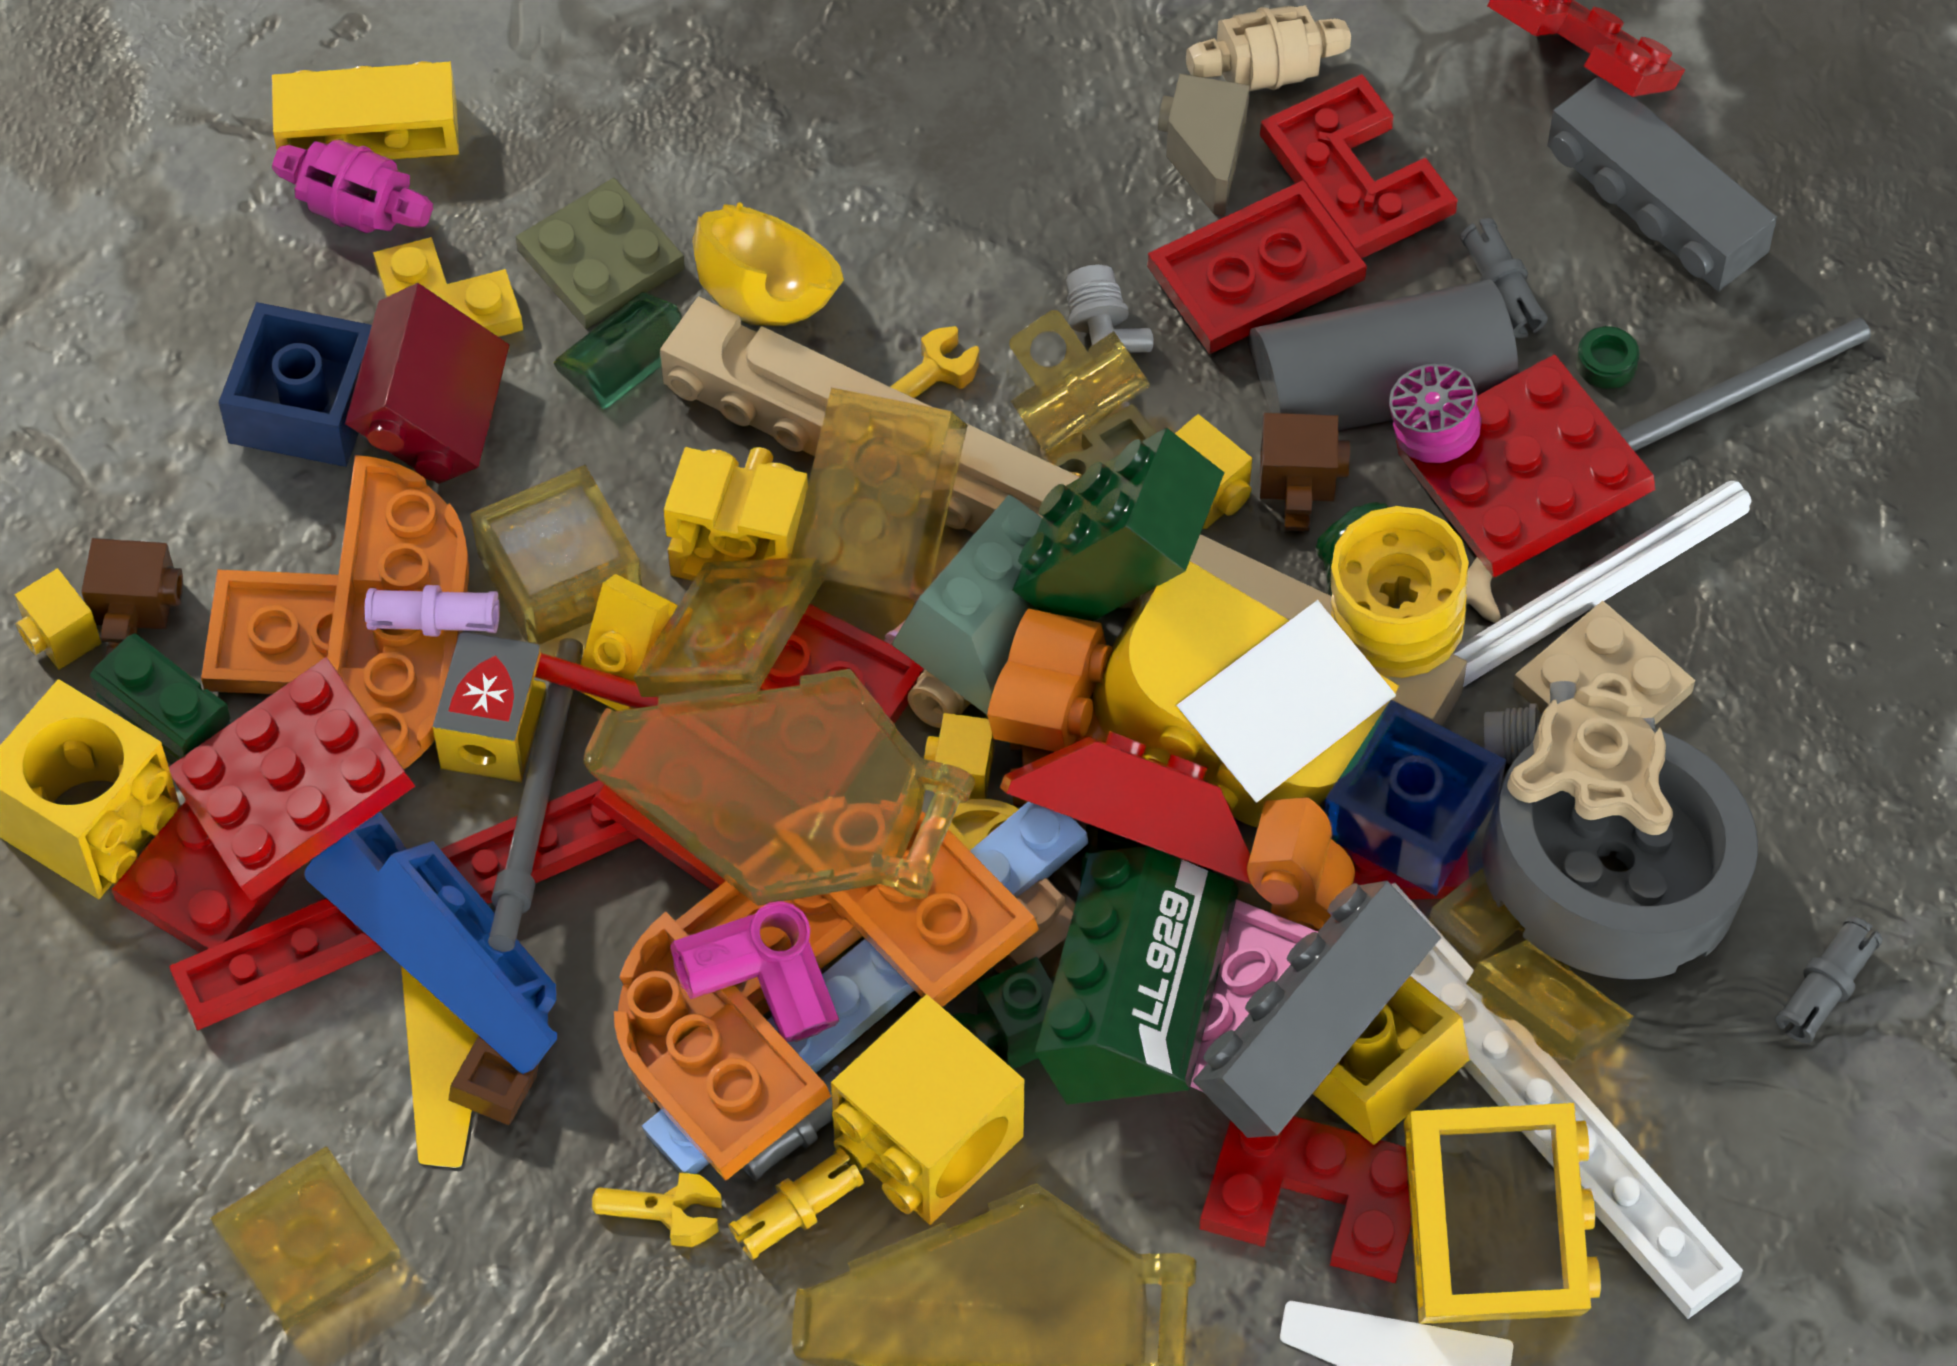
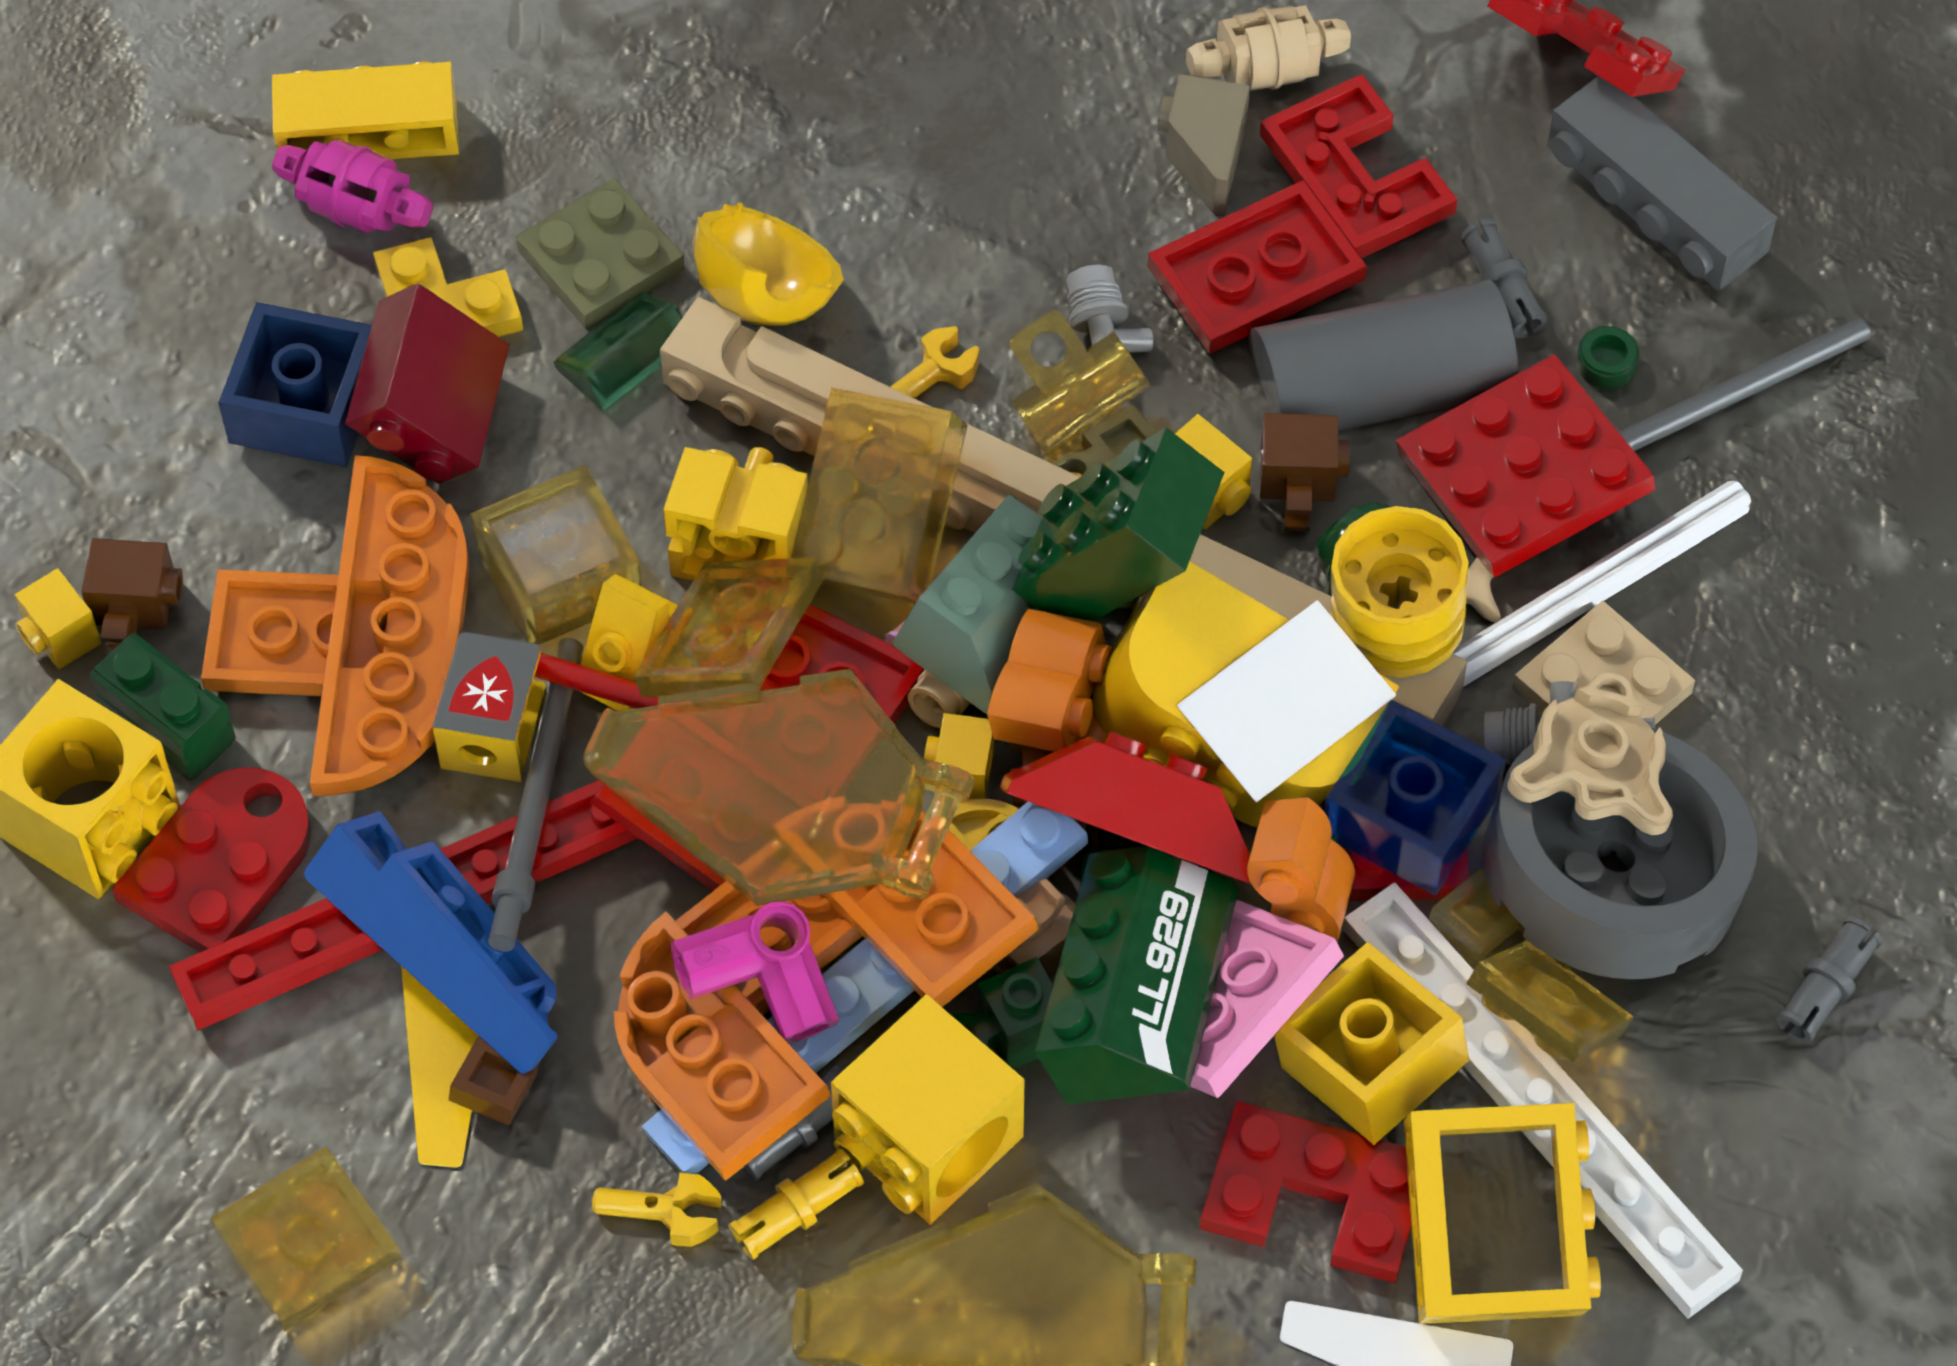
plate [169,657,415,901] -> none
lavender pin [365,585,500,637] -> none
dark grey brick [1193,881,1441,1138] -> none
dark pink wheel [1389,364,1481,463] -> none

